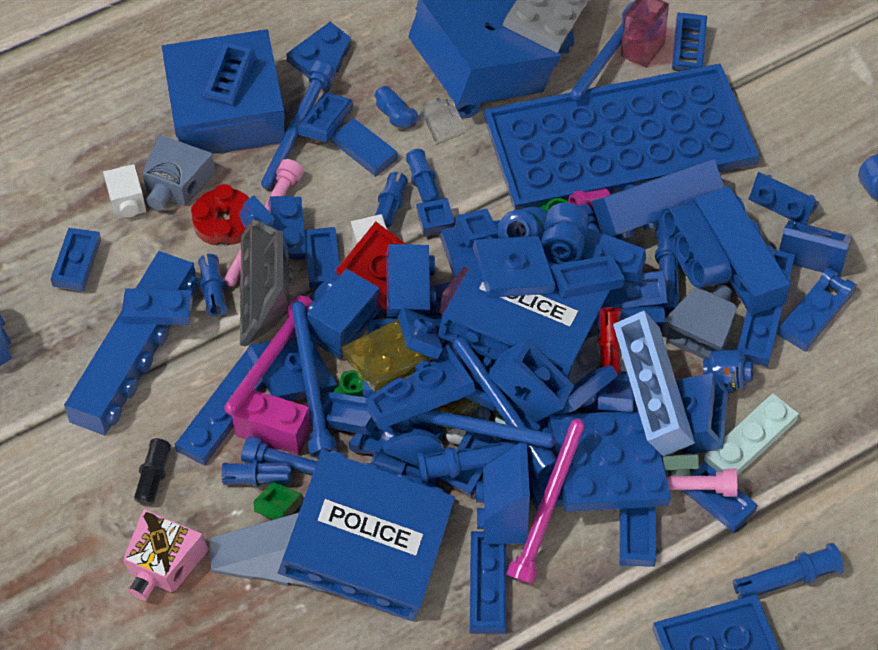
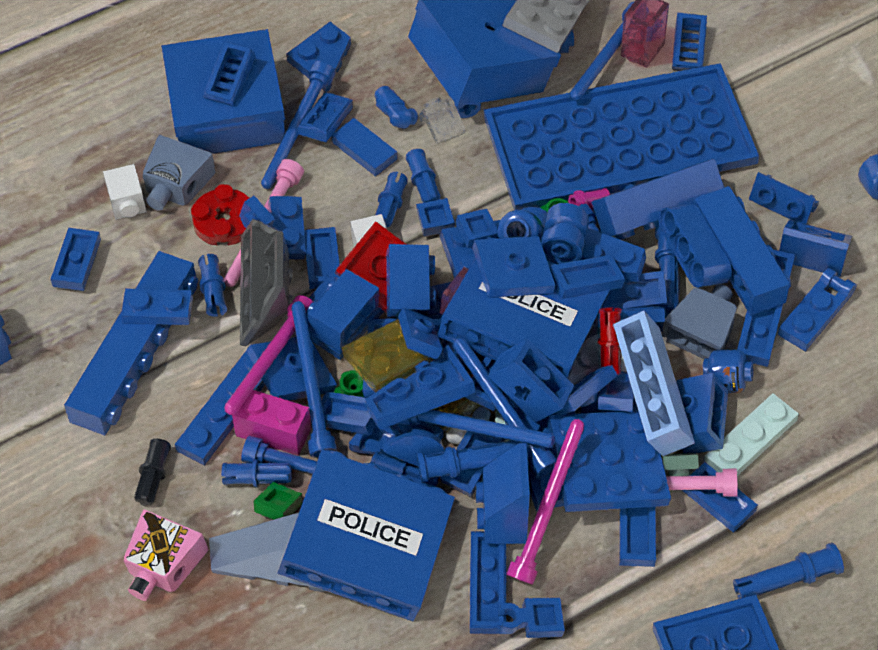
none -> blue plate [498,598,565,638]

